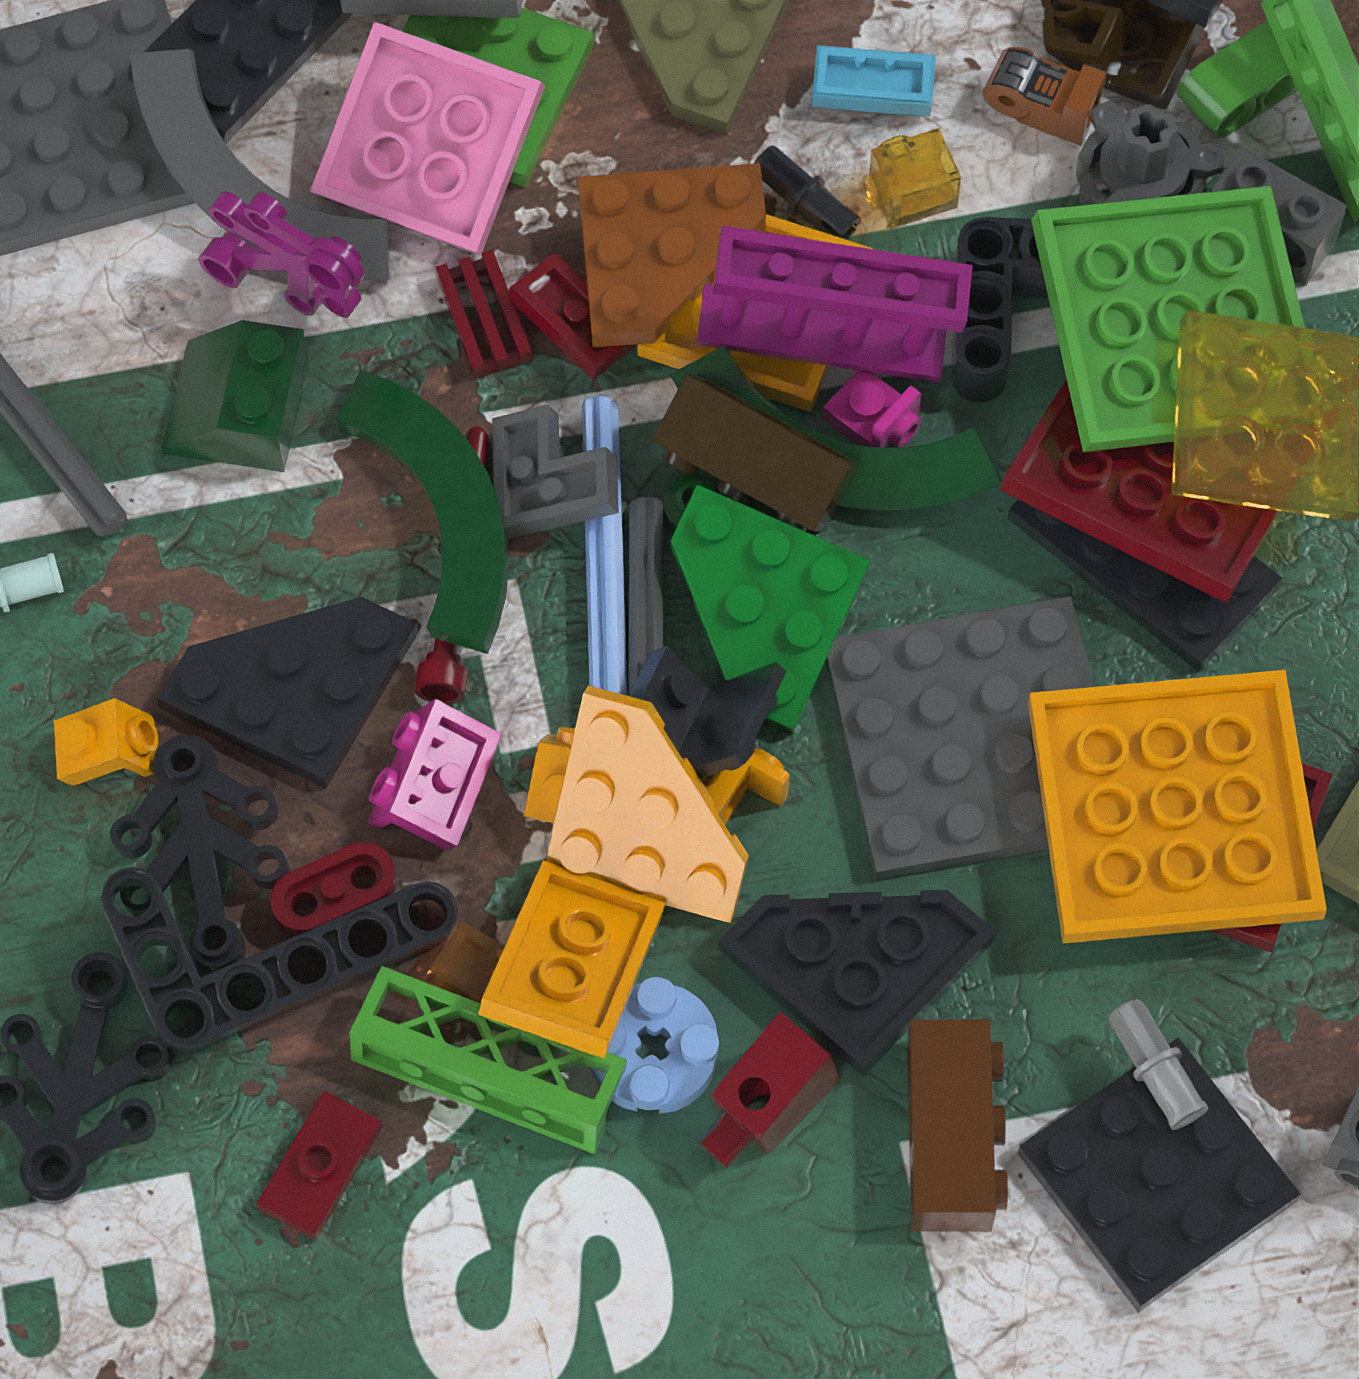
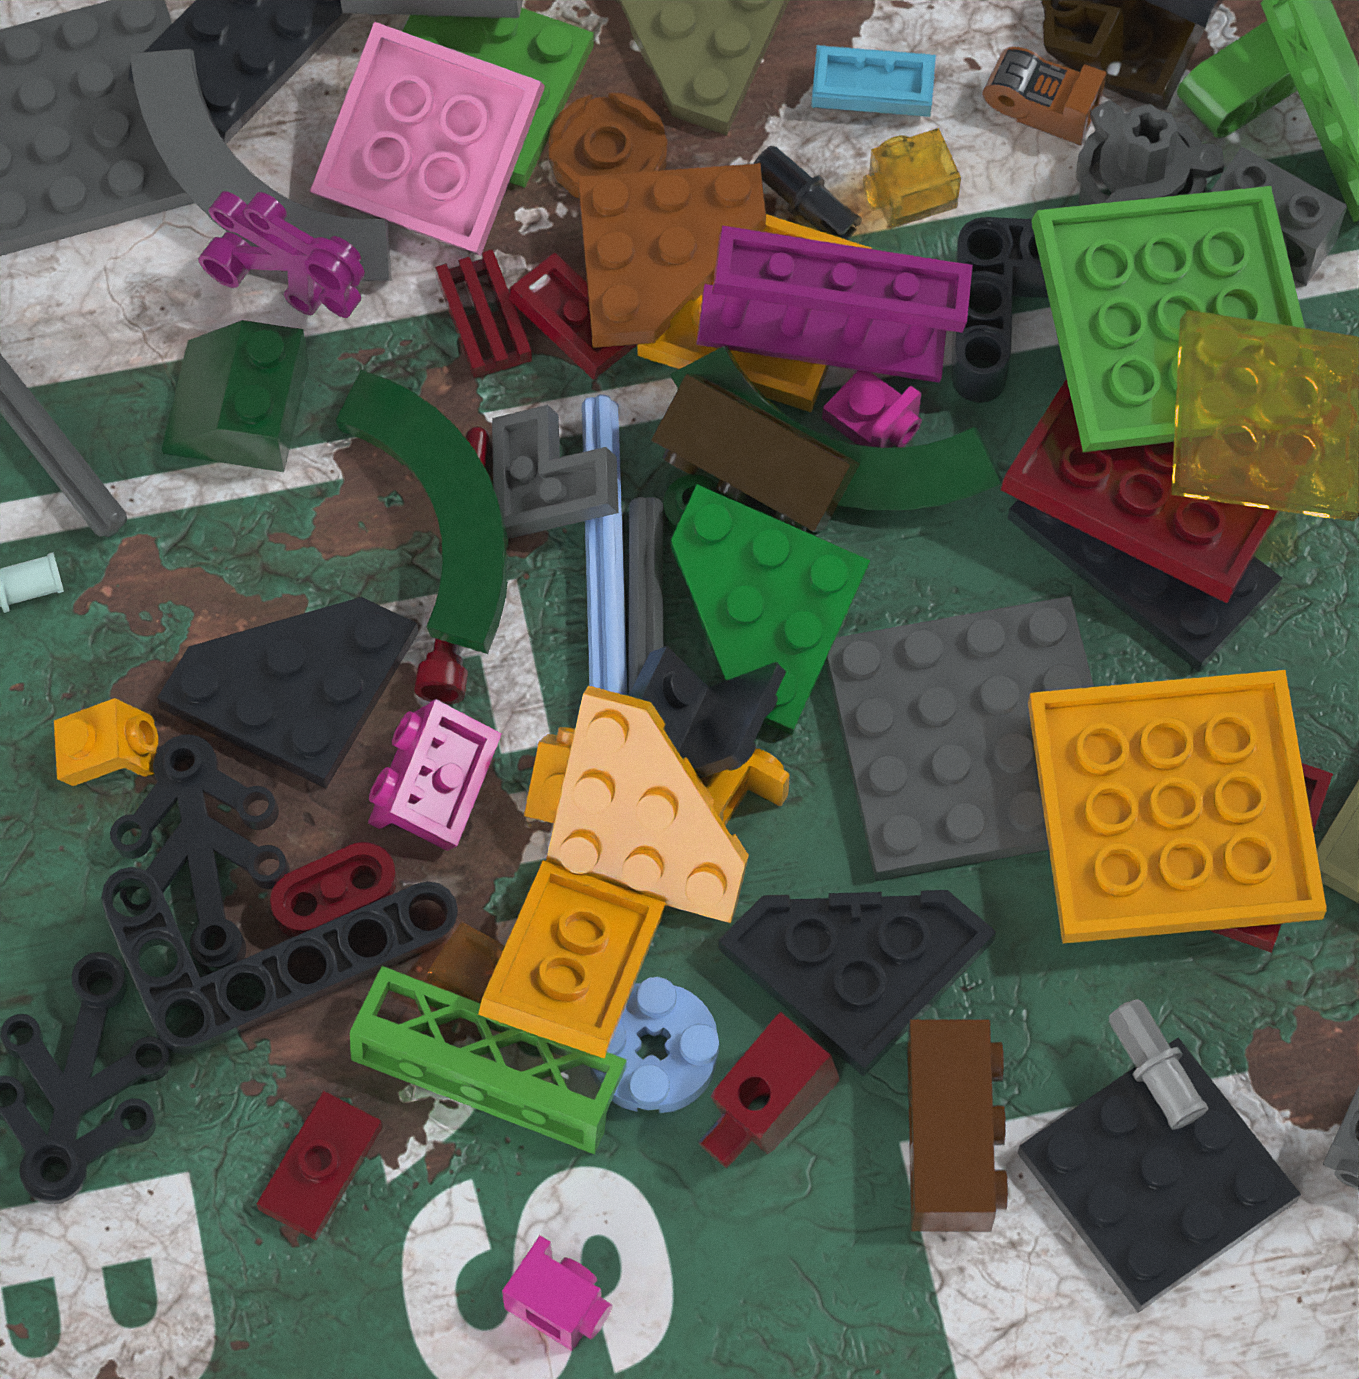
none -> dark pink brick [502,1235,613,1351]
none -> dark orange tile [549,92,667,198]

